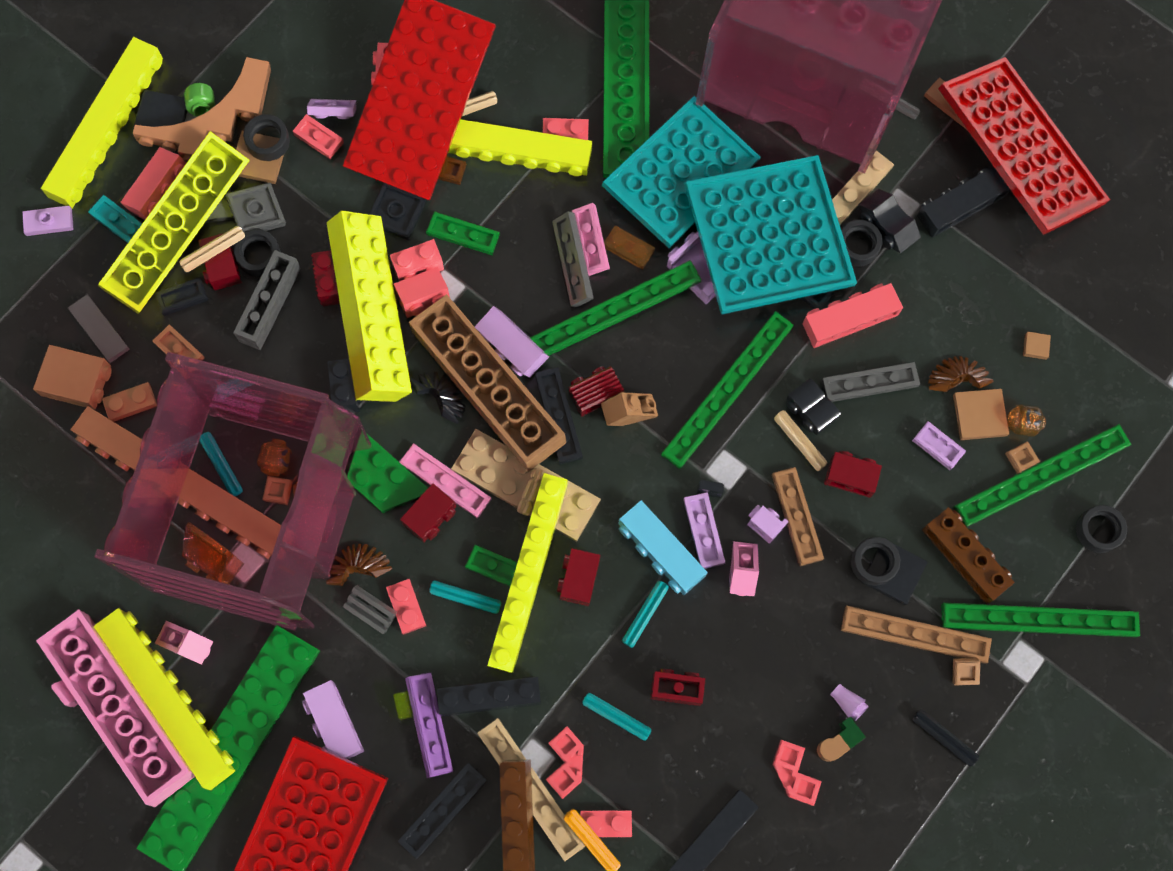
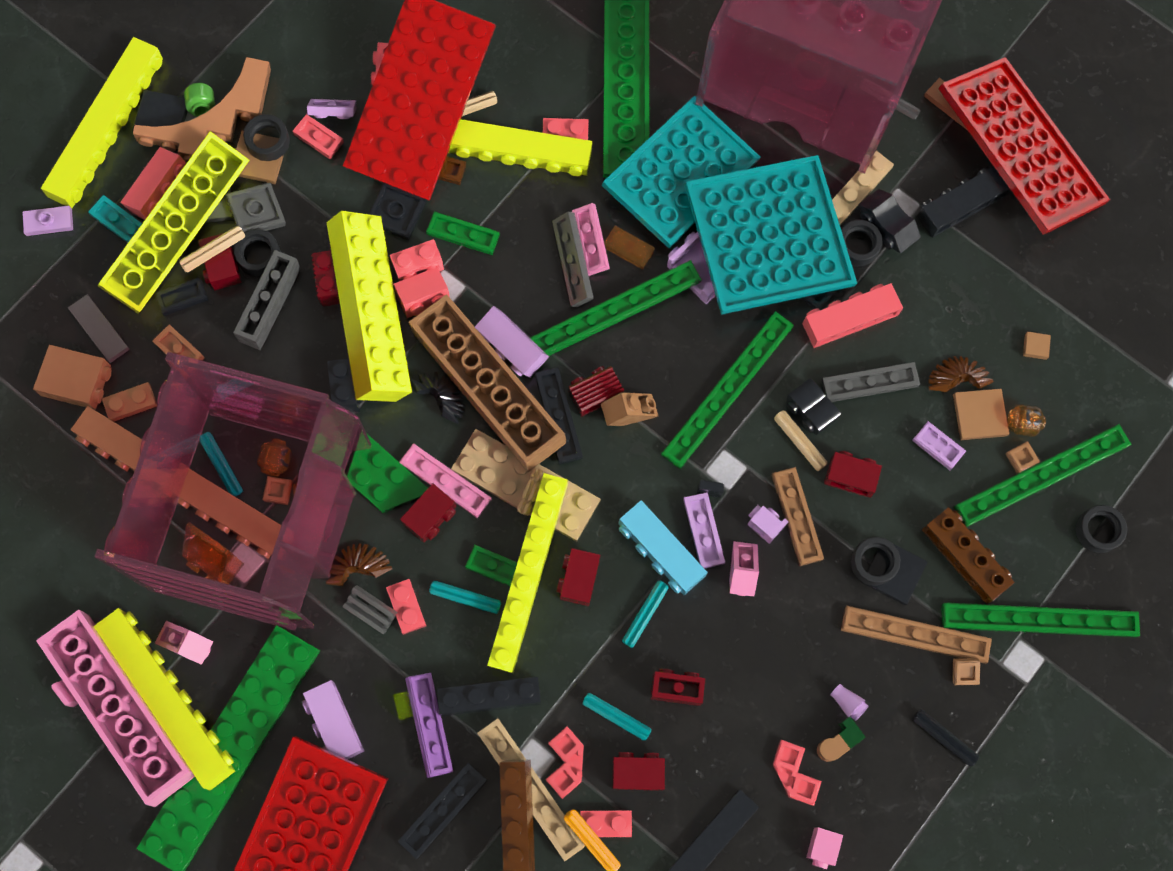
none -> dark red brick [612,752,665,790]
none -> bright pink brick [806,827,843,869]

